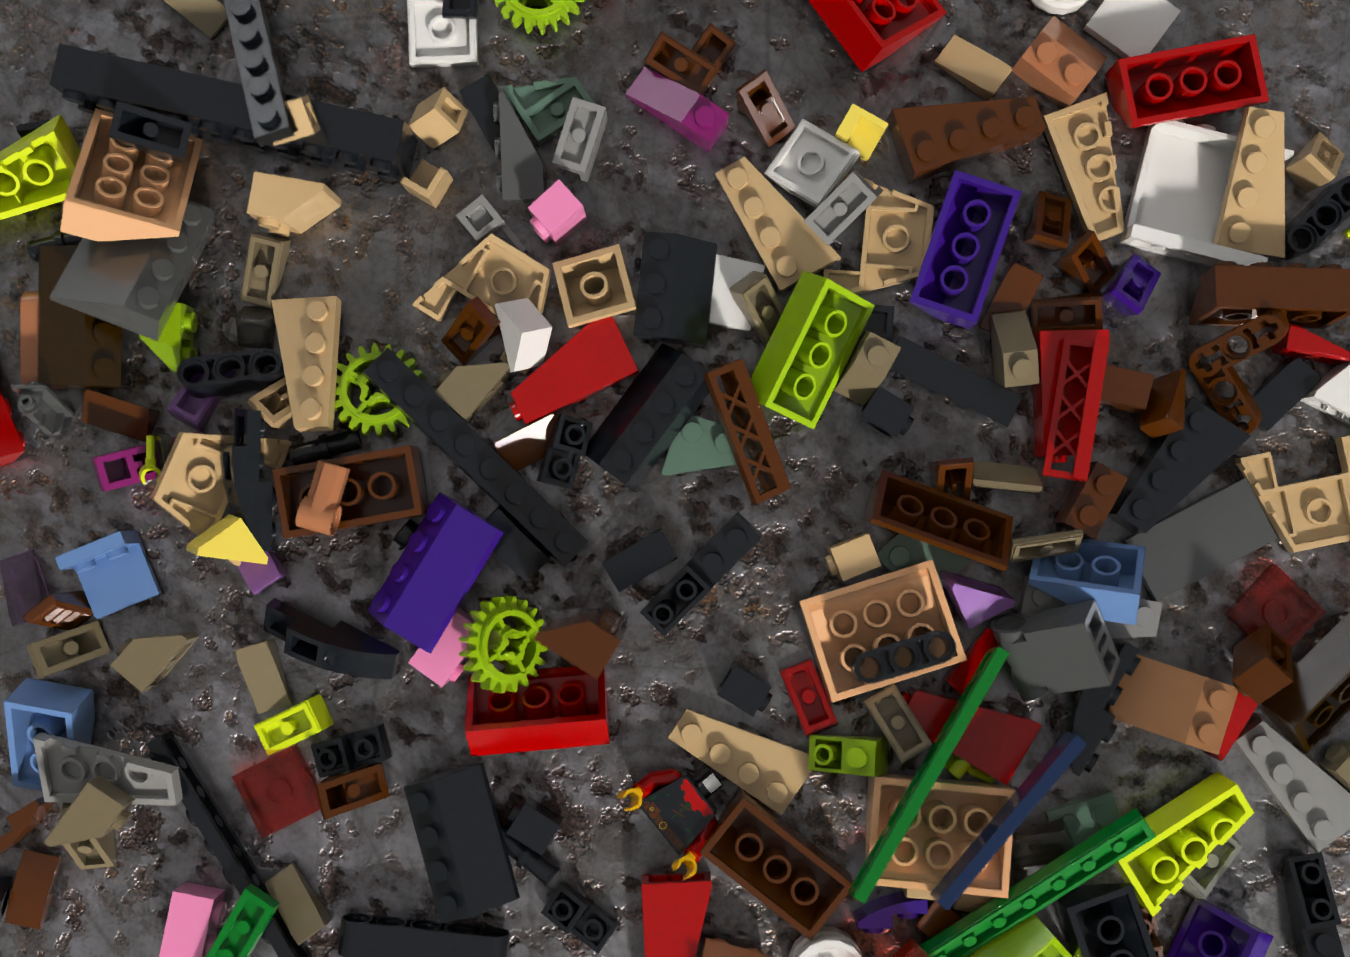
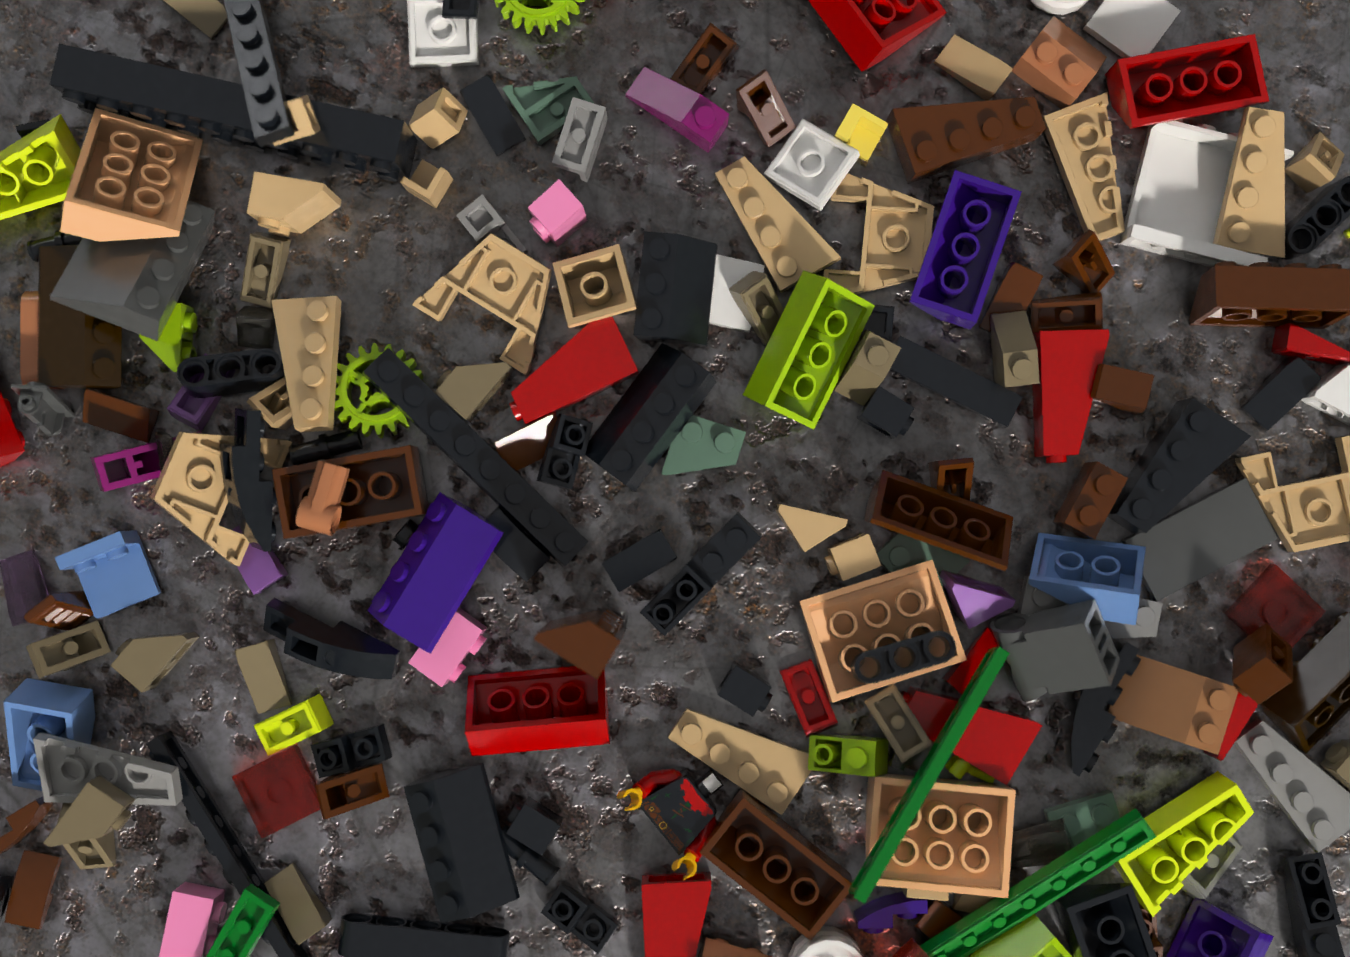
black slope [109,101,192,163] -> none
neon yellow hand [138,435,161,485] -> none
light yellow slope [186,514,268,564] -> none
reddish brown slope [441,296,501,366] -> none
lime gear [459,596,548,693] -> none
dark grey slope [493,93,547,201] -> none
white slope [495,298,552,373] -> none
reddish brown slope [644,31,720,95] -> none
reddish brown fence [703,358,791,504] -> none
light grey panel [804,170,883,246] -> none
dark blue tile [930,731,1086,910] -> none
dark tan slope [971,461,1043,494] -> none
dark tan slope [1009,529,1084,562] -> none
reddish brown slope [1023,190,1072,252] -> none
red fence [1042,337,1110,482] -> none
dark purple slope [1102,253,1161,316] -> none
reddish brown slope [1140,368,1186,439] -> none
reddish brown beam [1189,310,1289,434] -> none
none -> tan slope [776,504,848,552]

